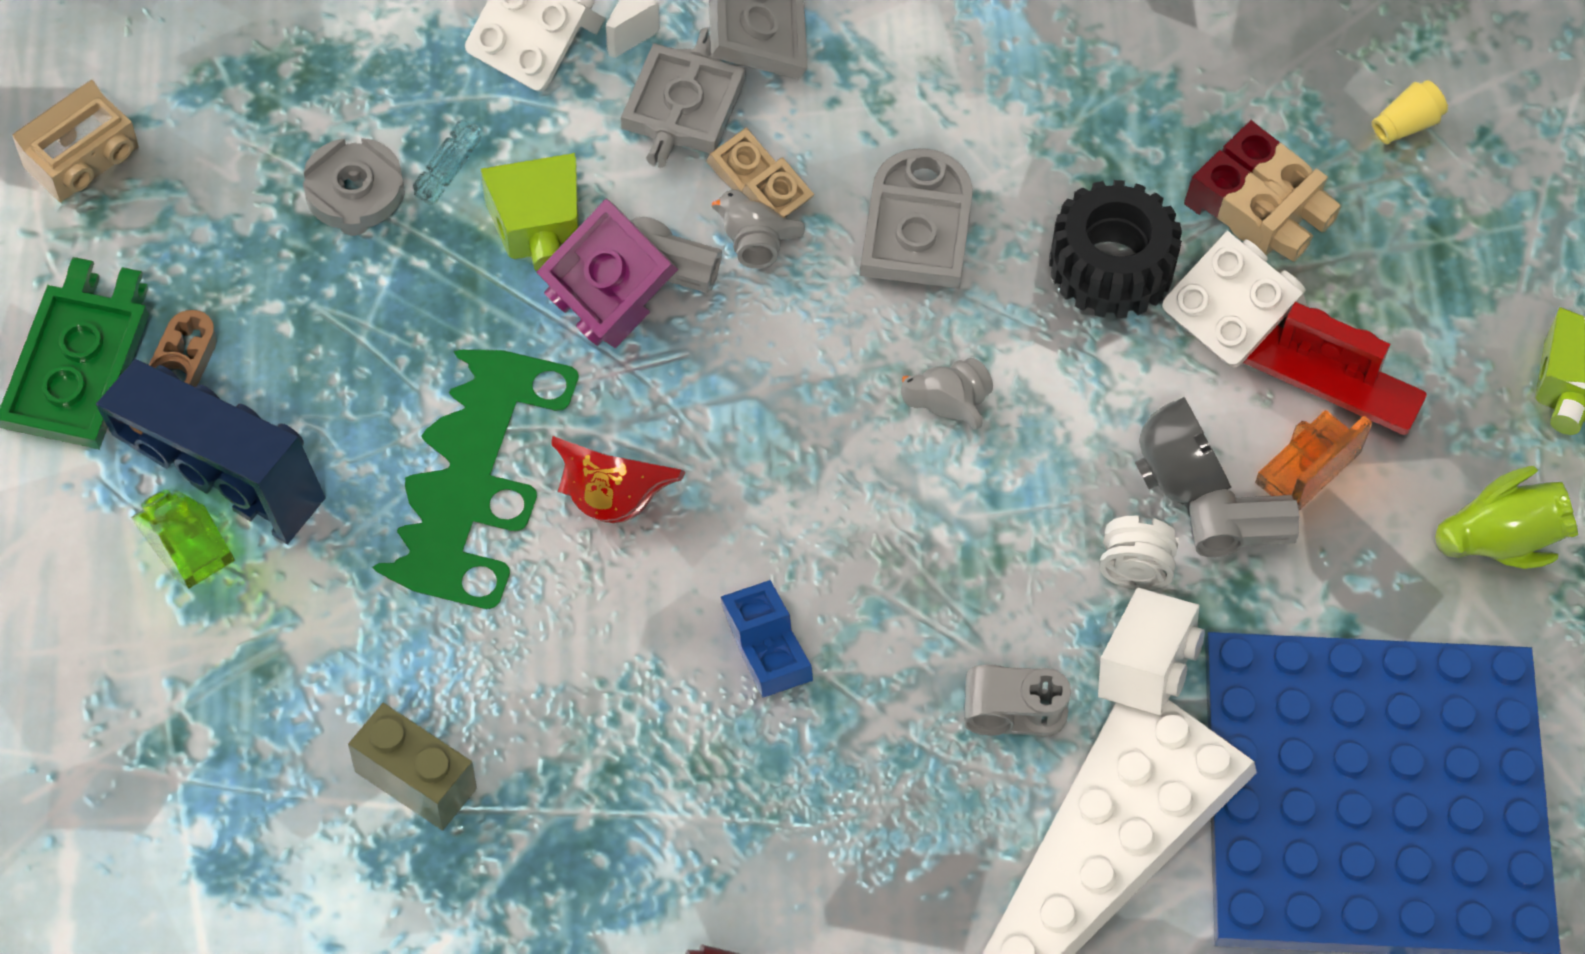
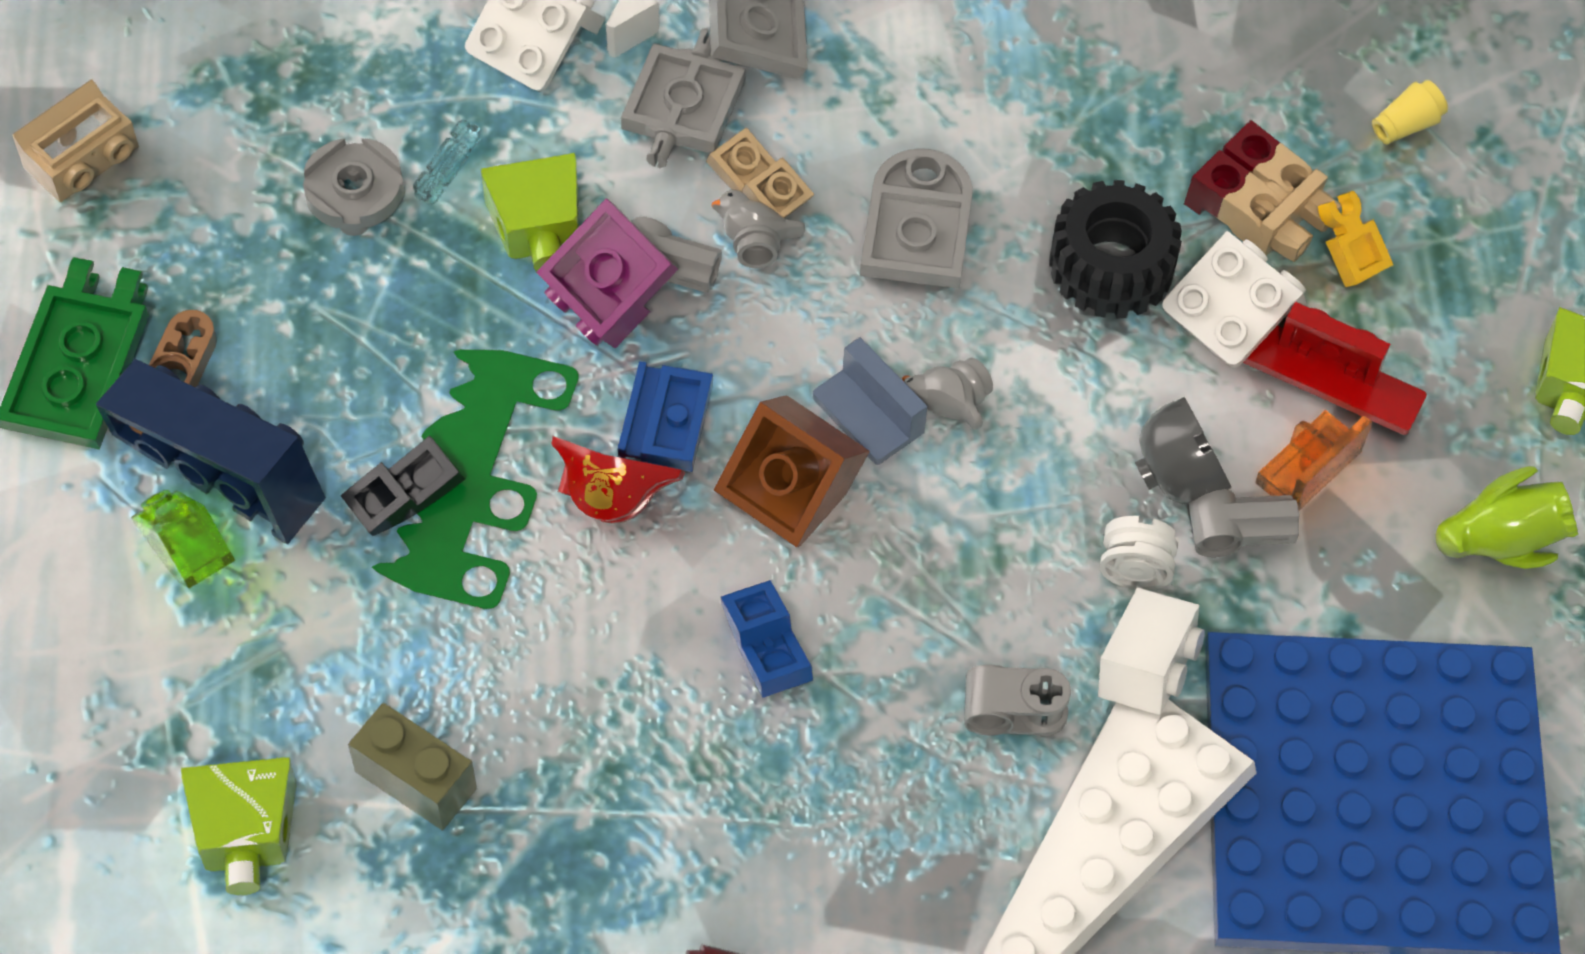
none -> lime torso [181,757,296,895]
none -> black slope [340,435,465,536]
none -> blue plate [617,361,713,472]
none -> dark orange slope [714,395,870,547]
none -> sand blue panel [813,337,928,465]
none -> yellow plate [1318,191,1394,287]

